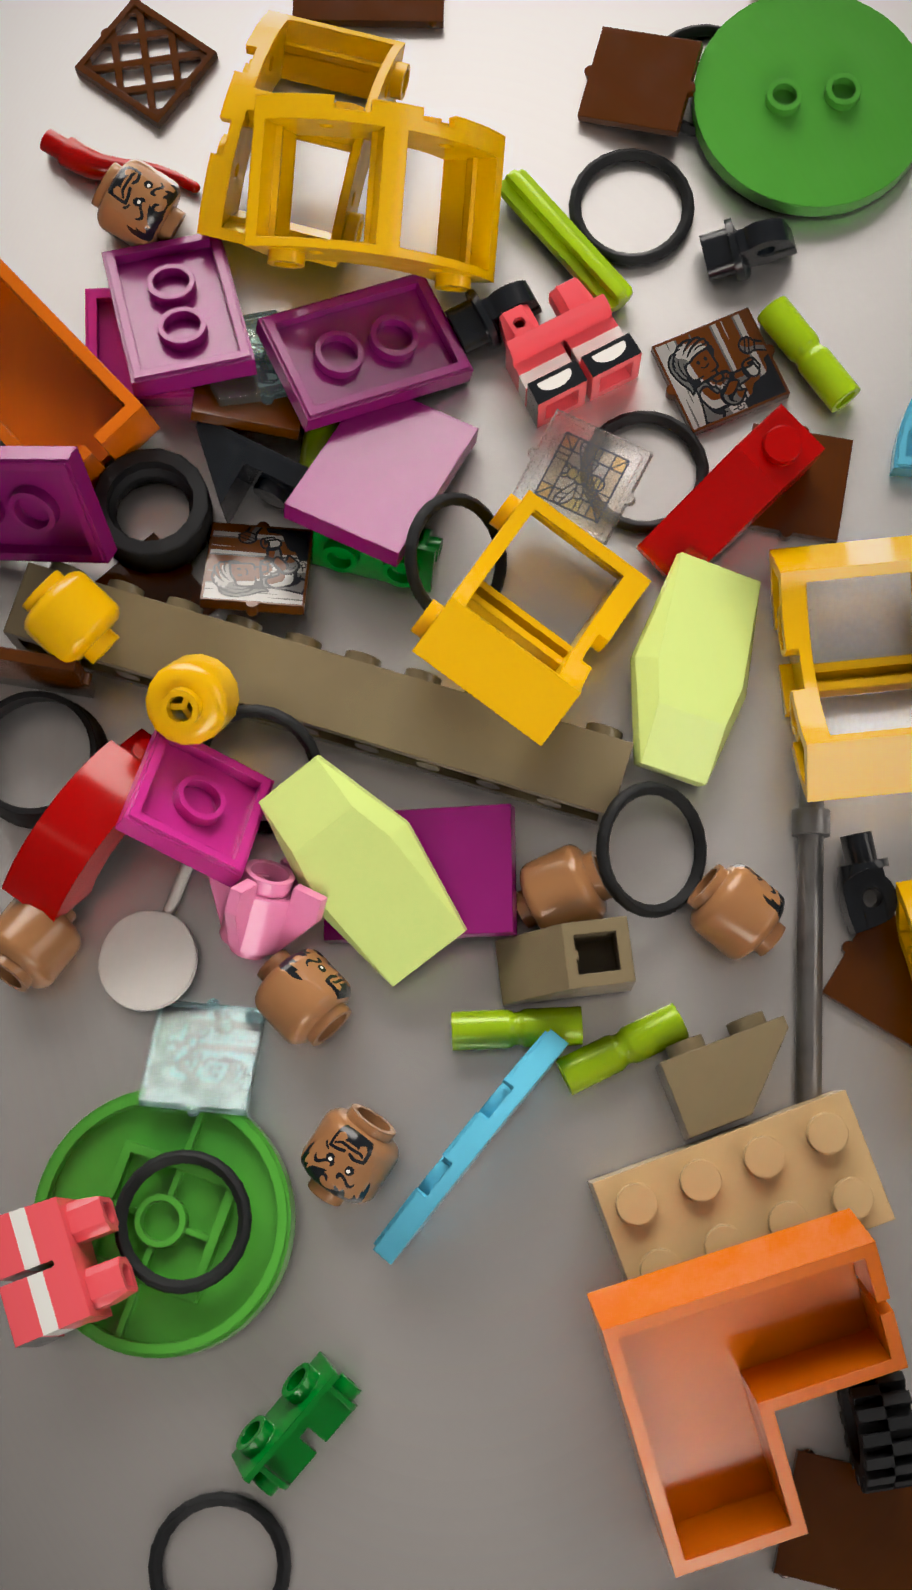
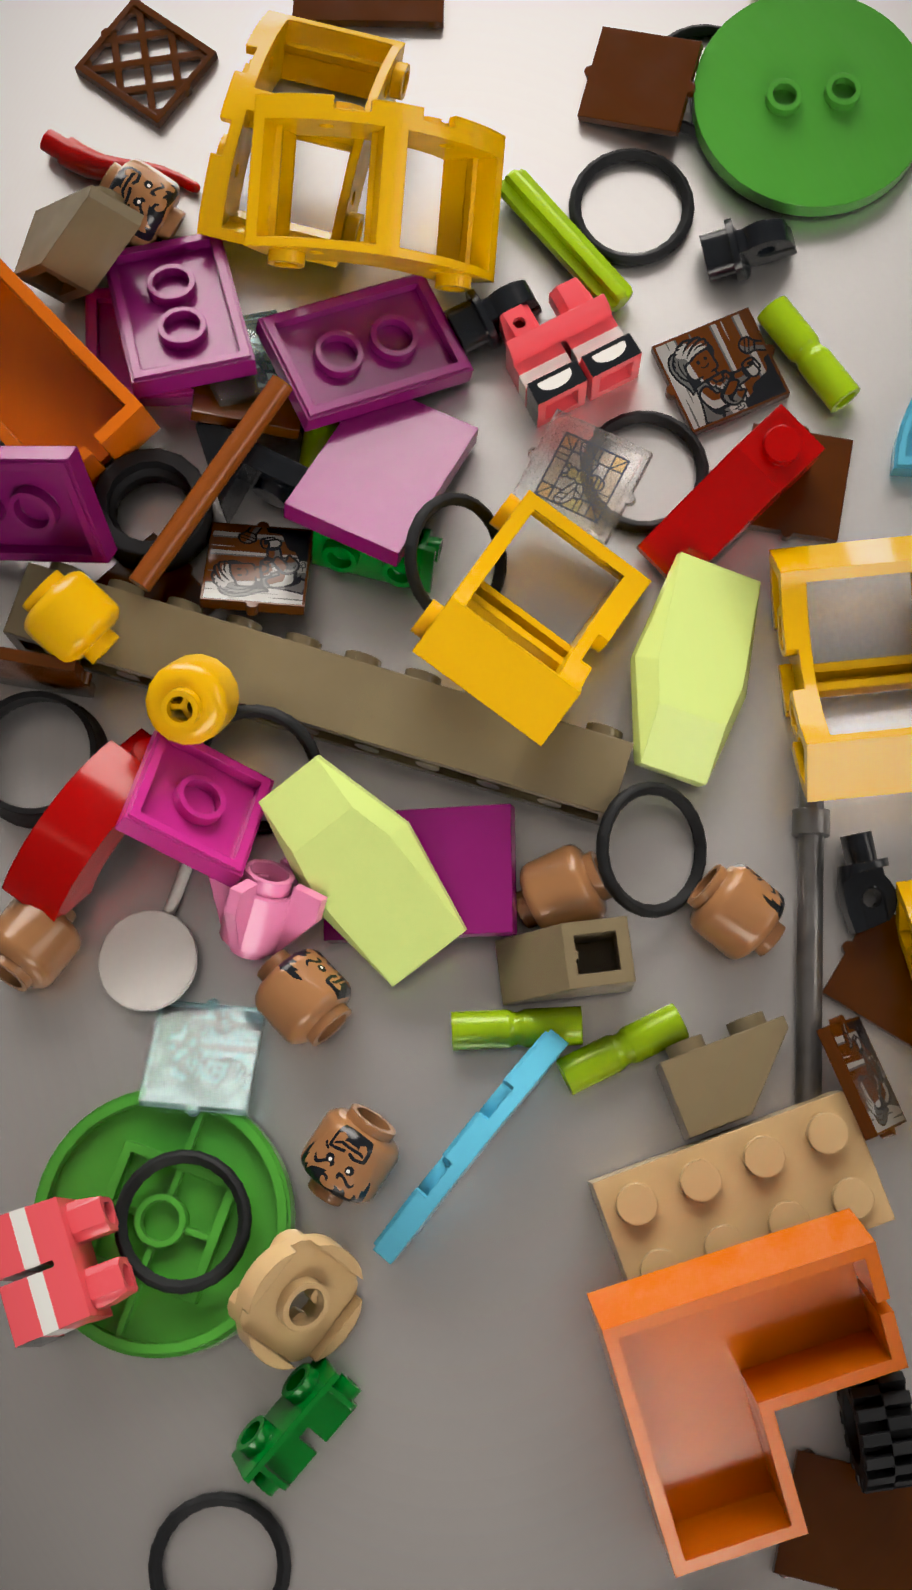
none -> dark tan slope [14,185,144,304]
none -> dark orange bar [129,375,293,593]
none -> tan plate [227,1229,363,1370]
none -> piece [816,1015,907,1141]

